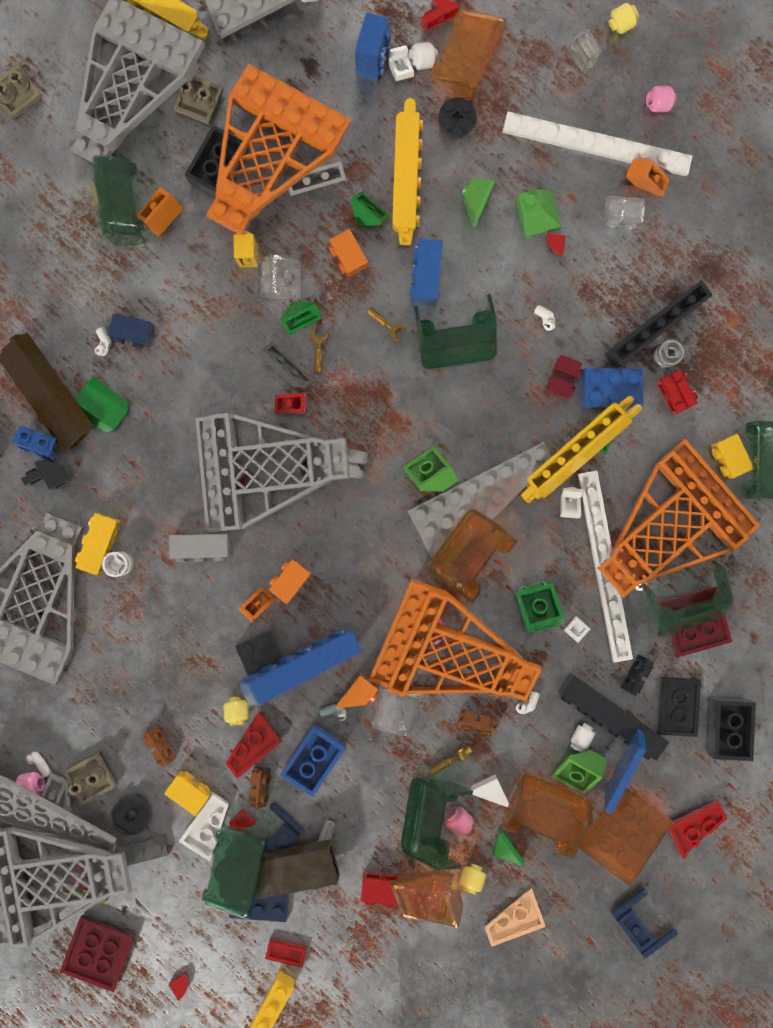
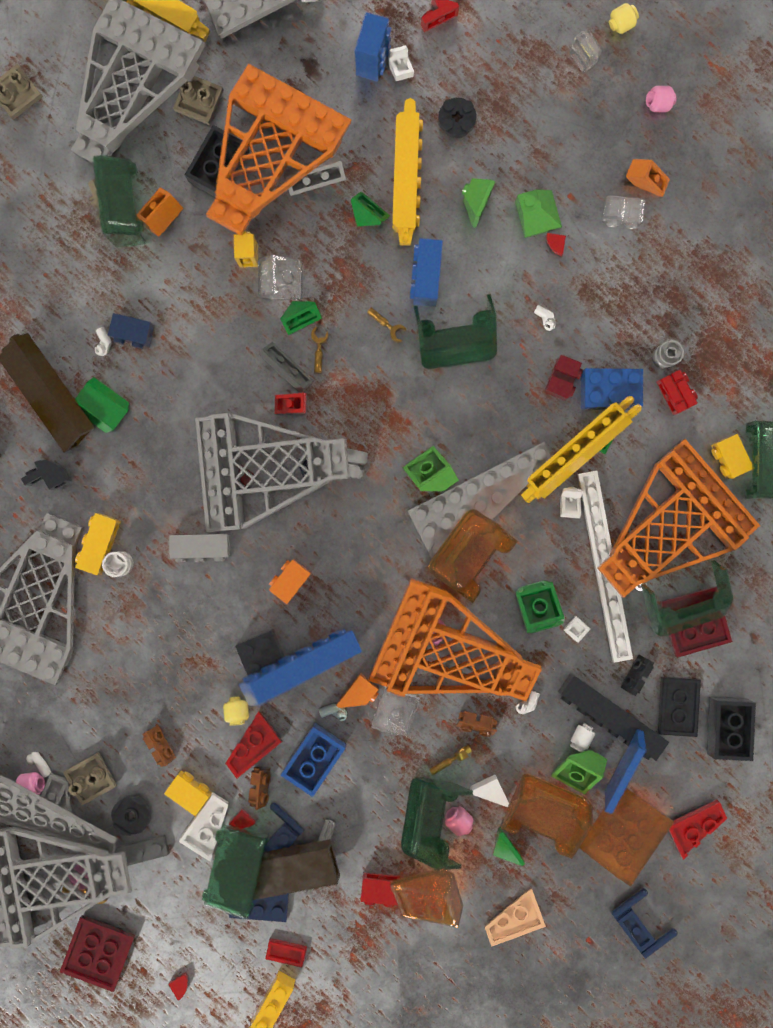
blue bracket [12,426,57,462] -> none
orange slope [238,586,275,622] -> none
orange brick [328,229,368,278] -> none
white head [408,42,438,70] -> none
clear orange windscreen [430,9,507,102] -> none
light yellow head [459,864,486,895] -> none
white plate [502,111,692,176] -> none
black brick [605,280,713,369] -> none

